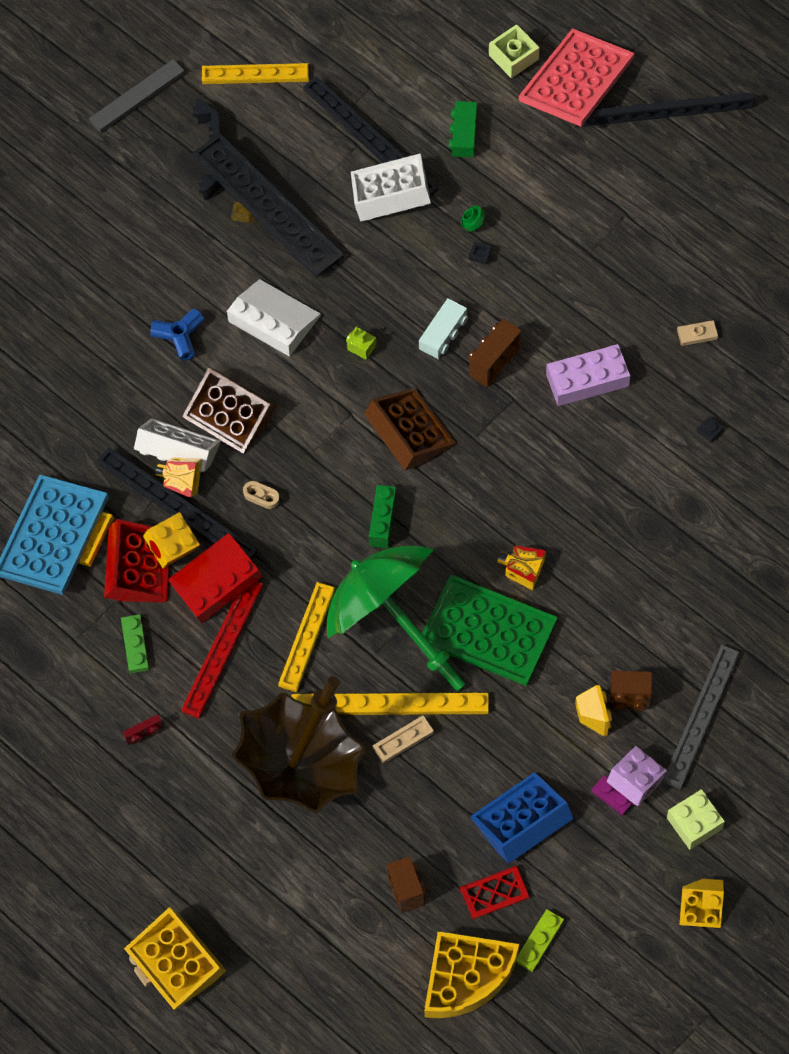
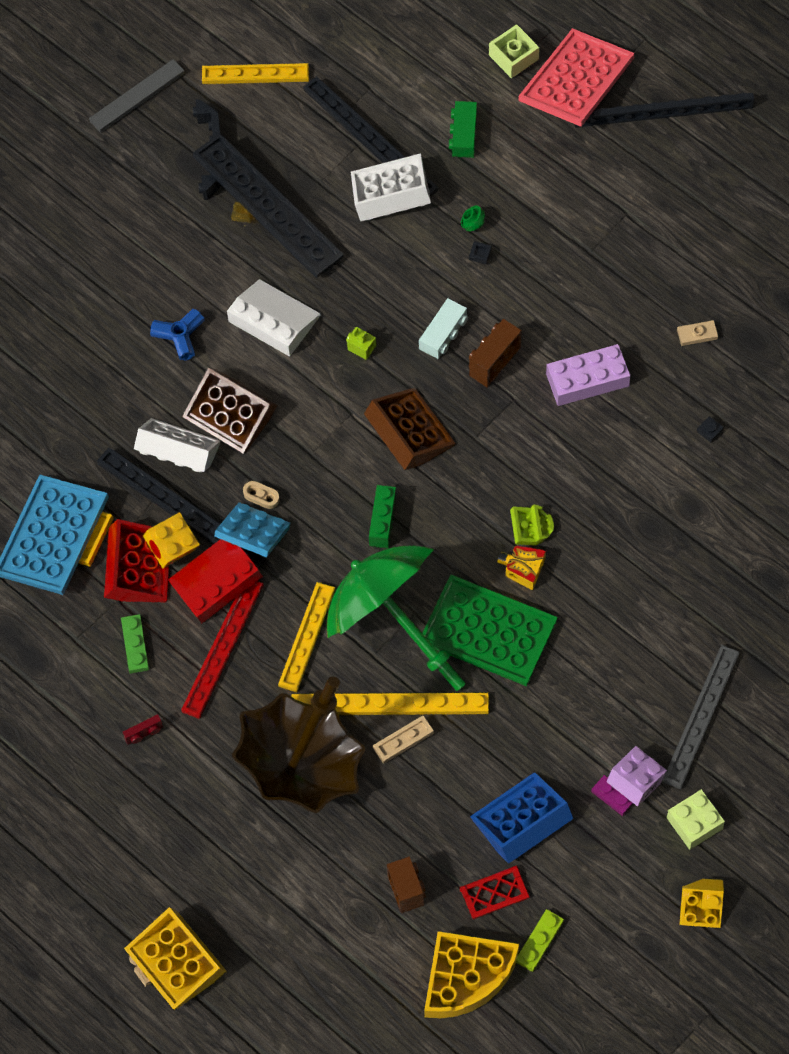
torso [155,457,202,497] -> none
yellow slope [575,685,612,736] -> none
reddish brown brick [610,670,652,711] -> none
none -> dark azure plate [214,503,291,557]
none -> lime slope [510,505,554,546]

